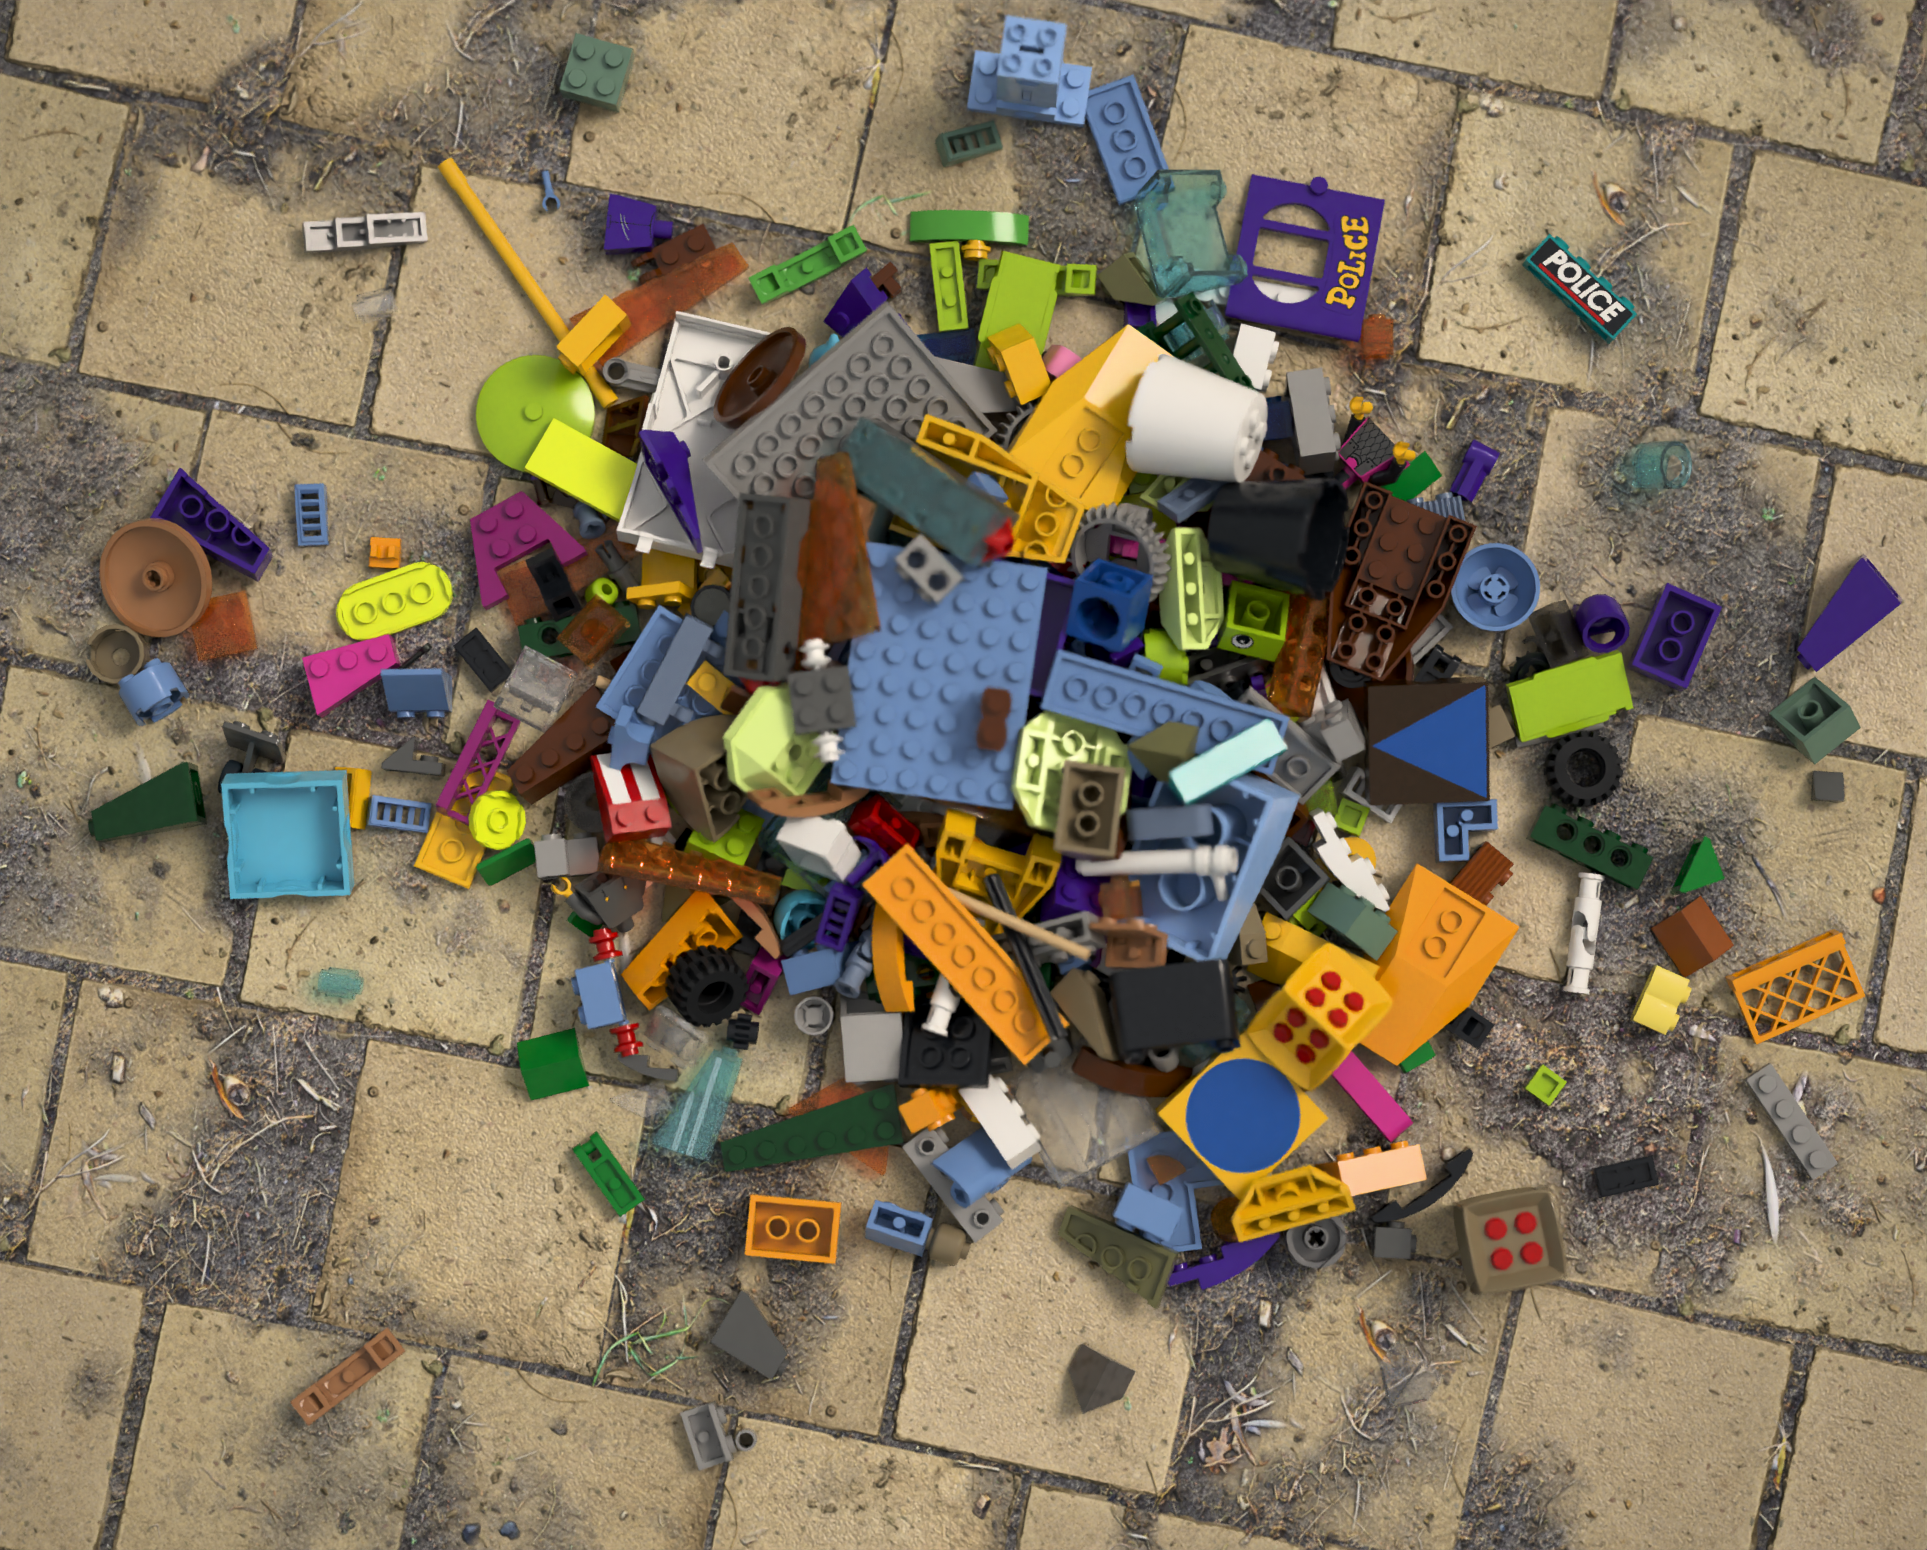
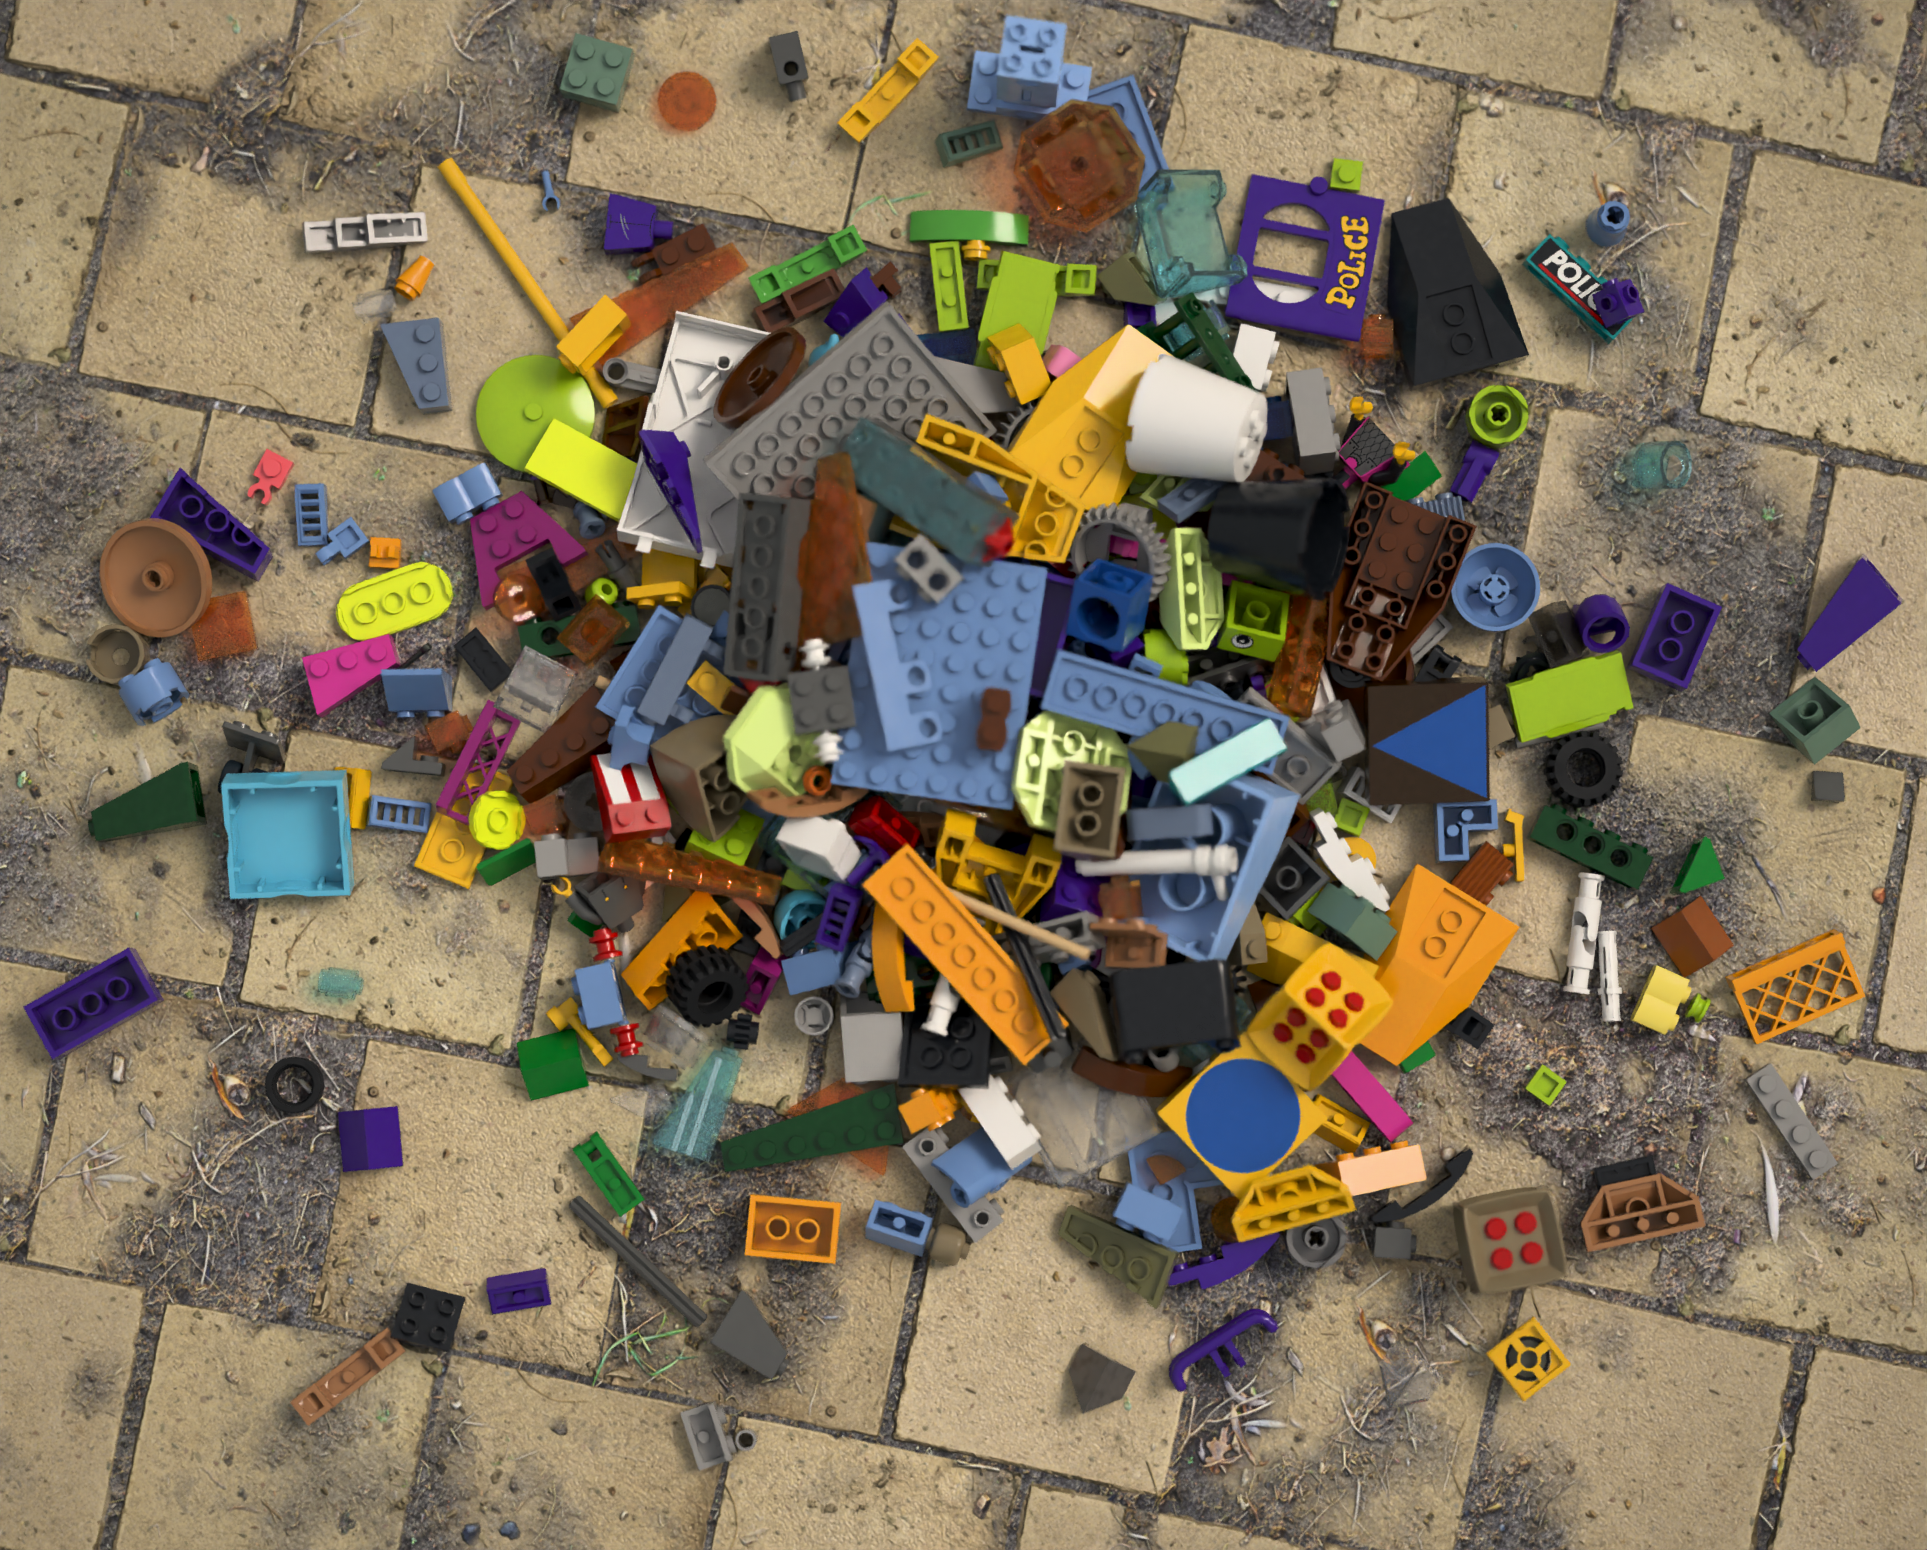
none -> dark purple brick [23,948,164,1060]
none -> coral plate [248,449,294,506]
none -> black tyre [265,1056,325,1114]
none -> medium blue plate [315,517,369,566]
none -> dark purple slope [338,1106,404,1172]
none -> sand blue wedge [380,317,453,414]
none -> black hinge [391,1283,466,1353]
none -> light orange cone [394,255,434,301]
none -> clear orange brick [425,710,474,754]
none -> medium blue brick [432,462,504,525]
none -> dark purple slope [486,1268,551,1315]
none -> clear orange piece [493,574,542,622]
none -> clear orange brick [522,794,571,836]
none -> yellow brick [545,997,613,1067]
none -> dark grey axle [569,1196,707,1327]
none -> clear orange tile [657,71,717,131]
none -> reddish brown slope [751,268,845,333]
none -> dark grey torso [769,31,809,102]
none -> orange plate [802,765,832,796]
none -> yellow slope [837,38,939,143]
none -> medium blue piece [852,577,943,752]
none -> clear orange piece [1013,98,1145,233]
none -> dark purple piece [1169,1309,1278,1392]
none -> yellow slope [1313,1093,1370,1153]
none -> lime plate [1329,158,1363,193]
none -> black wedge [1386,198,1529,391]
none -> lime brick [1465,385,1529,449]
none -> yellow piece [1486,1316,1571,1402]
none -> yellow piece [1502,808,1524,882]
none -> medium nougat wedge [1580,1173,1705,1252]
none -> medium blue plant [1586,201,1630,247]
none -> dark purple brick [1592,278,1645,328]
none -> white pin [1597,931,1622,1022]
none -> lime bush [1685,993,1711,1023]

